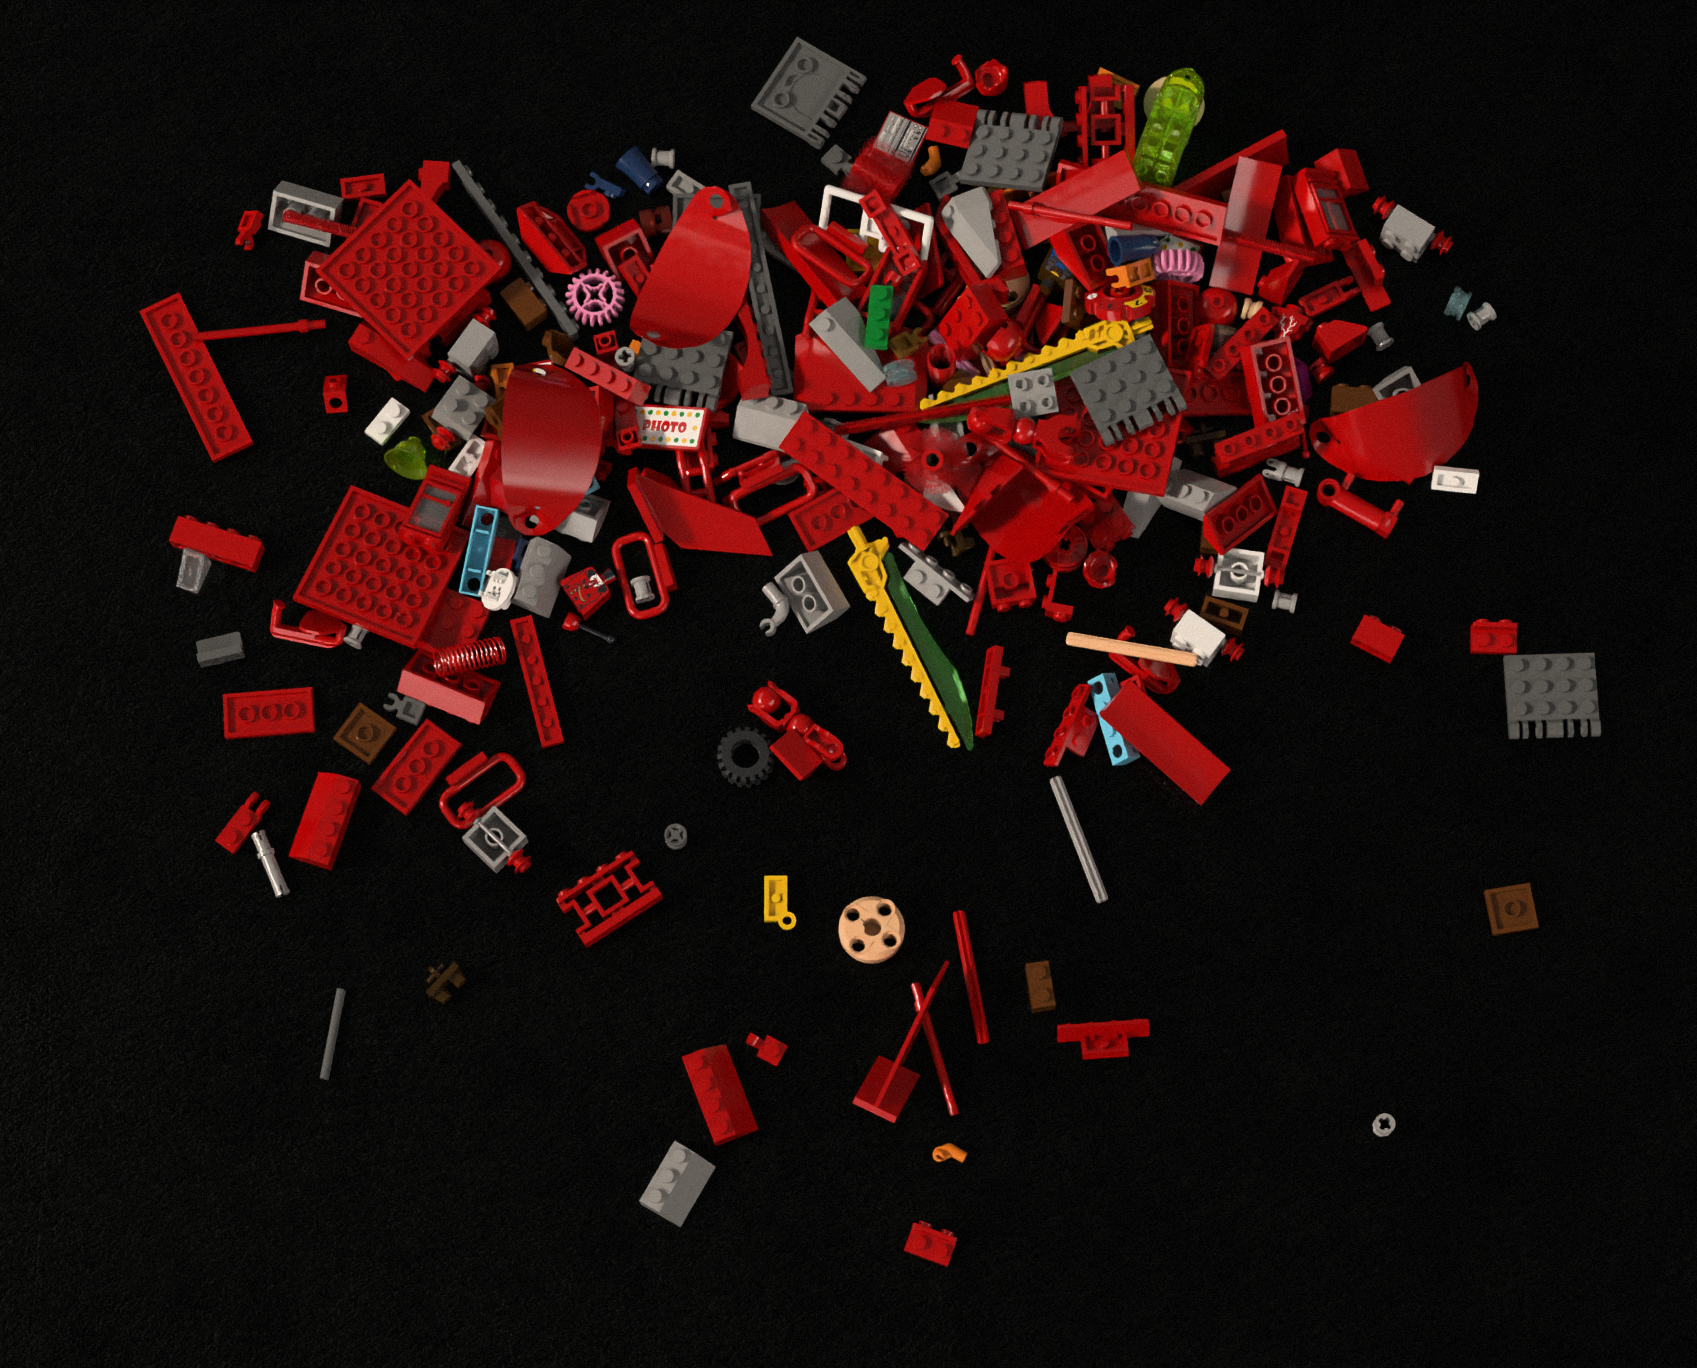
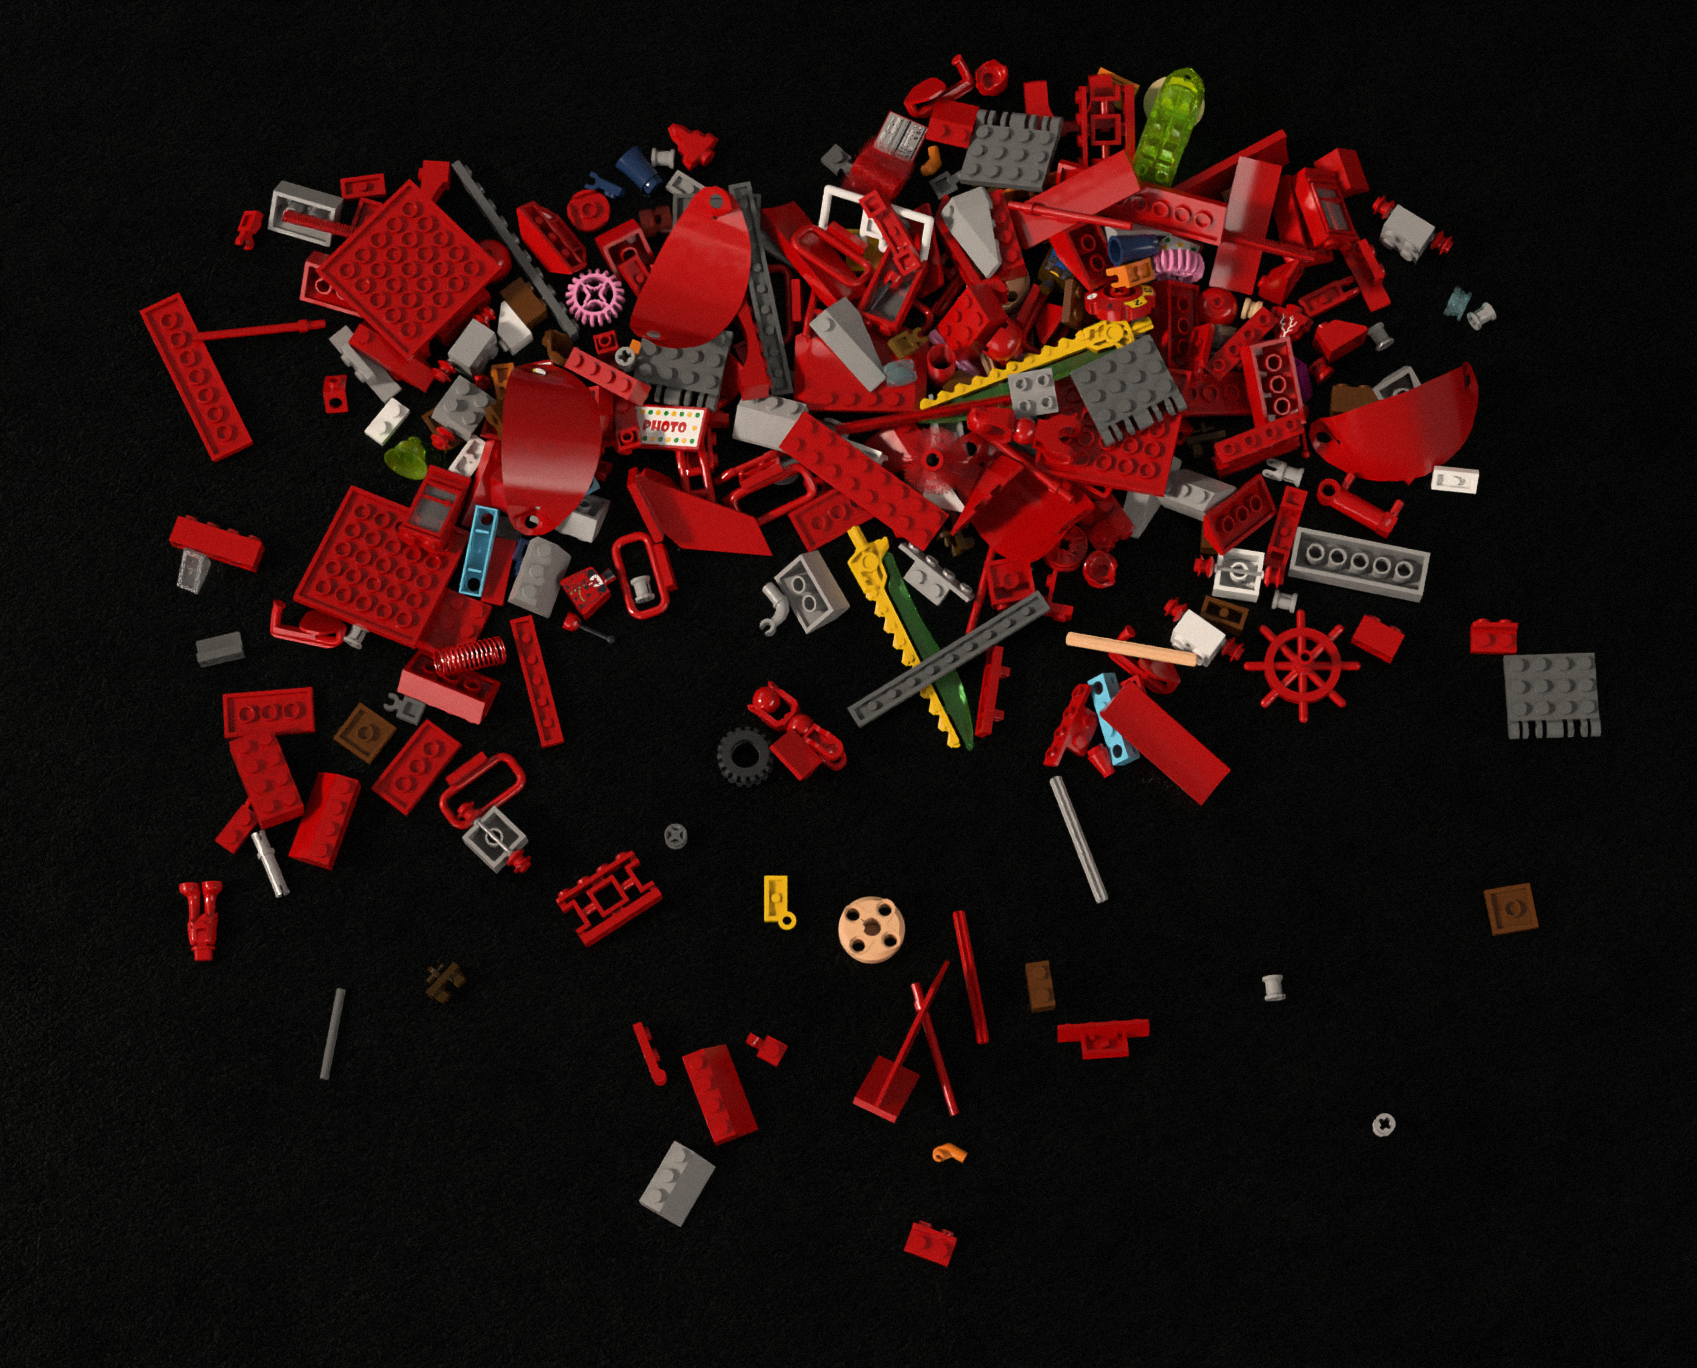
white plate [478,568,519,611] -> none
dark grey hinge [751,37,867,149] -> none
green plate [865,285,893,350] -> none
none -> red piece [179,881,222,961]
none -> red brick [229,727,304,830]
none -> light grey bracket [329,326,402,403]
none -> white slope [497,301,533,356]
none -> red plate [633,1022,667,1086]
none -> red rock [668,123,719,171]
none -> red bar [751,264,805,346]
none -> dark grey plate [848,590,1050,728]
none -> red cone [1087,743,1116,778]
none -> red piece [1244,609,1361,723]
none -> light grey bush [1262,975,1285,1001]
none -> light grey brick [1287,527,1430,602]

